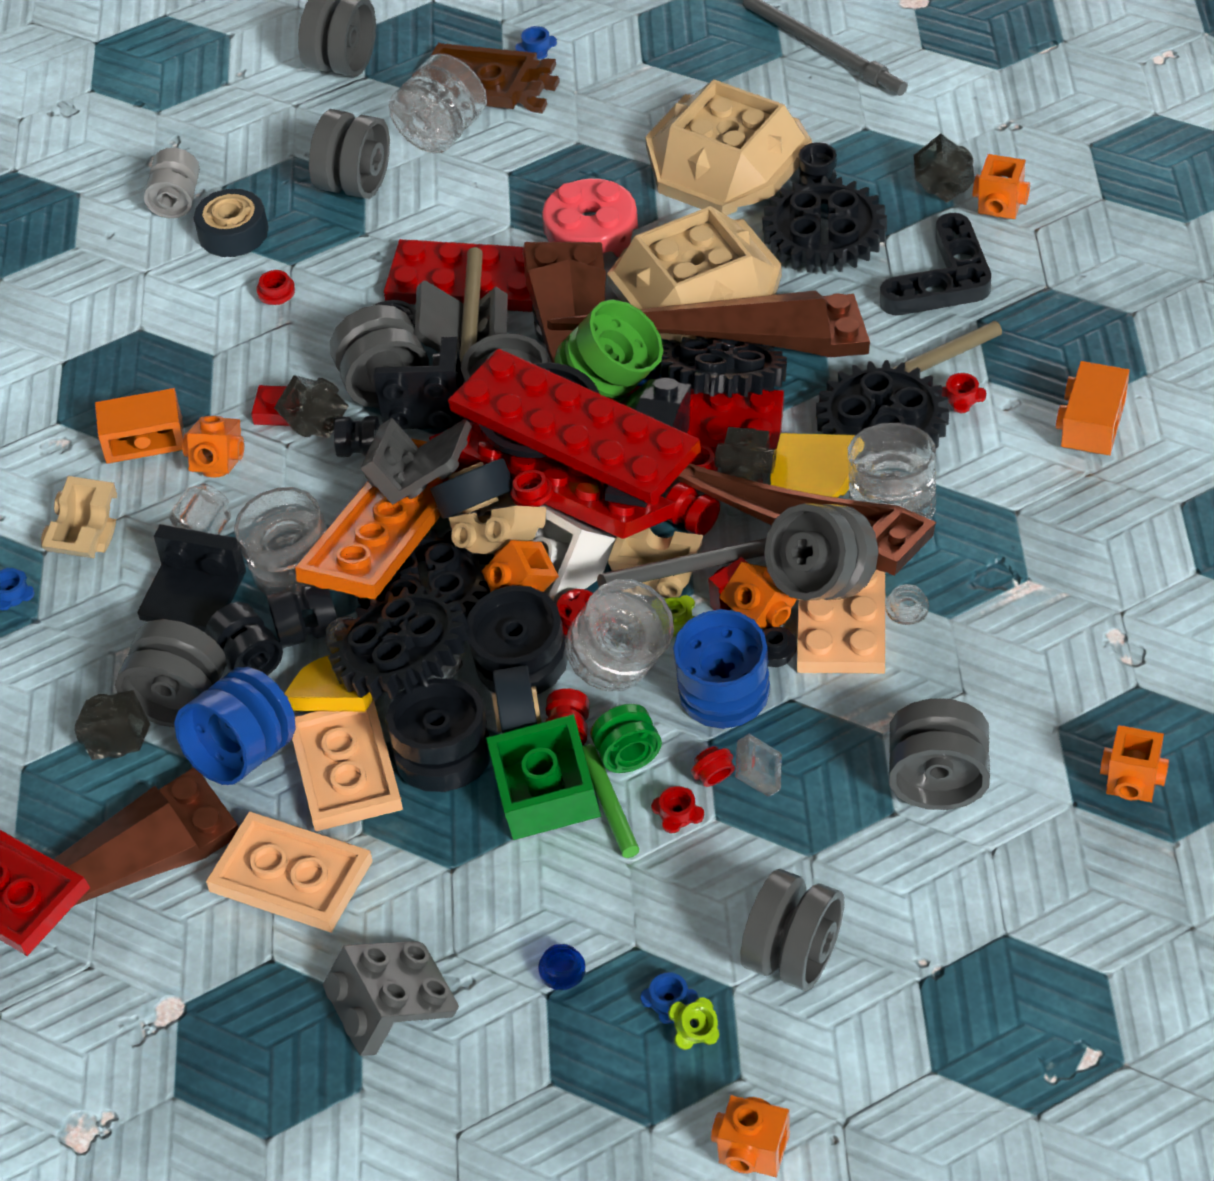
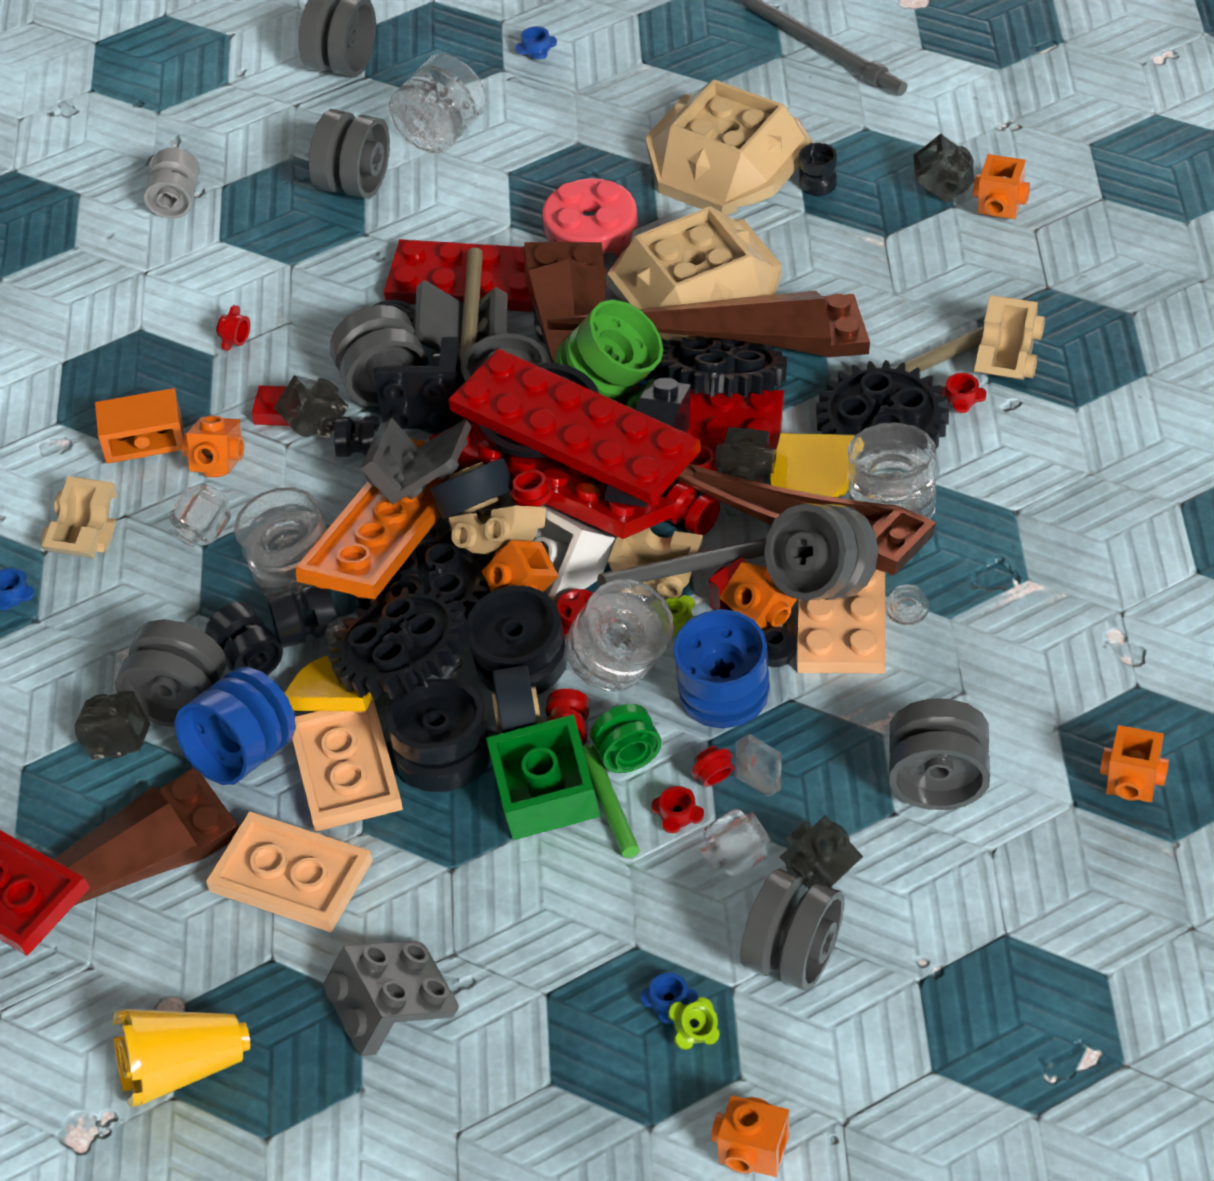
black bracket [137,524,246,632] -> none
black wheel [193,189,269,257] -> none
red plate [256,270,295,305] -> none
reddish brown tile [412,43,560,114] -> none
clear blue plate [538,944,586,990] -> none
black gear [762,176,887,274] -> none
black beam [880,213,991,315] -> none
orange brick [1056,361,1130,456] -> none
none -> yellow cone [113,1009,250,1107]
none -> red plate [216,305,250,351]
none -> clear head [700,809,771,877]
none -> clear smoke brick [779,815,863,889]
none -> tan cylinder [974,295,1045,380]

